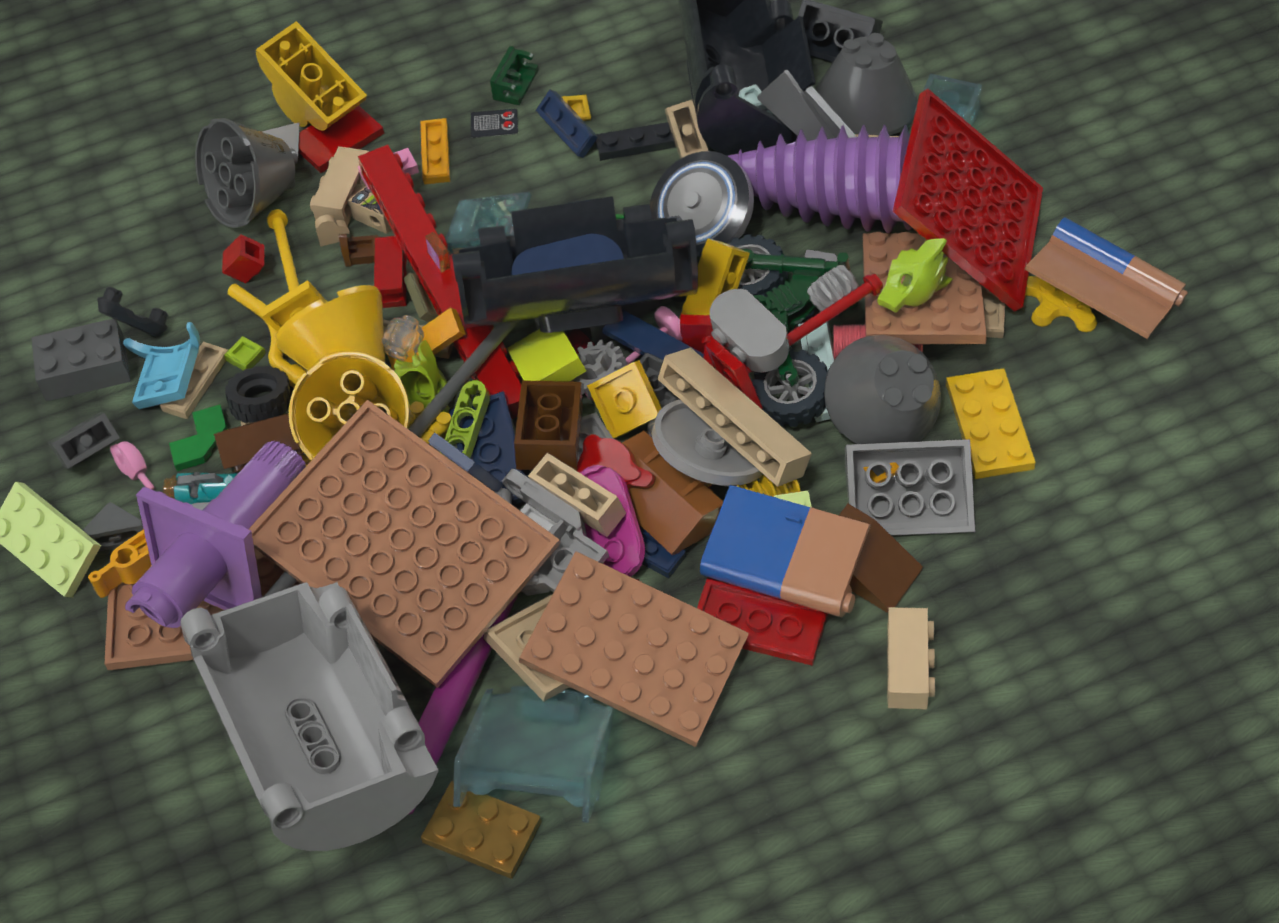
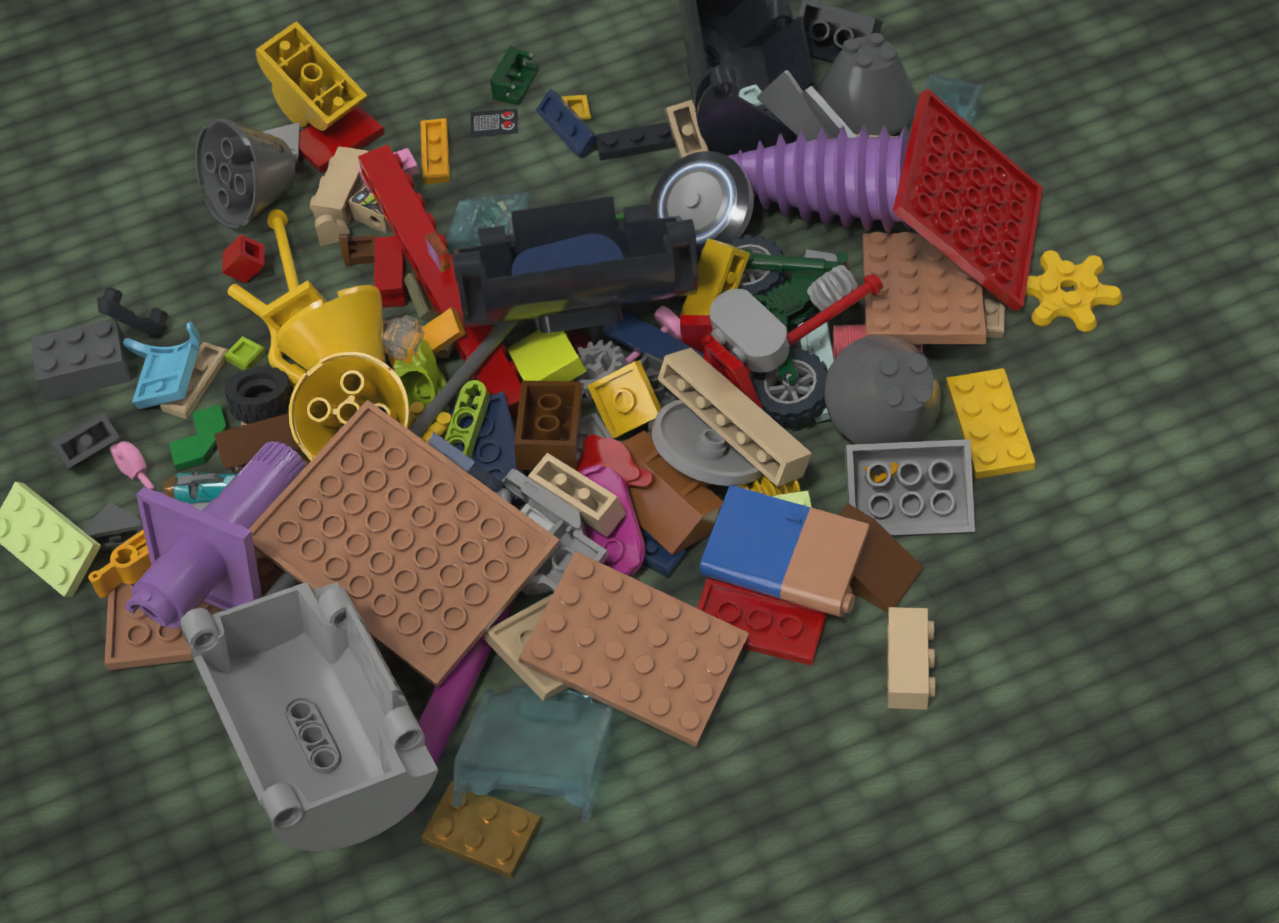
lime piece [877,238,953,313] -> none
nougat door [1025,217,1188,339] -> none

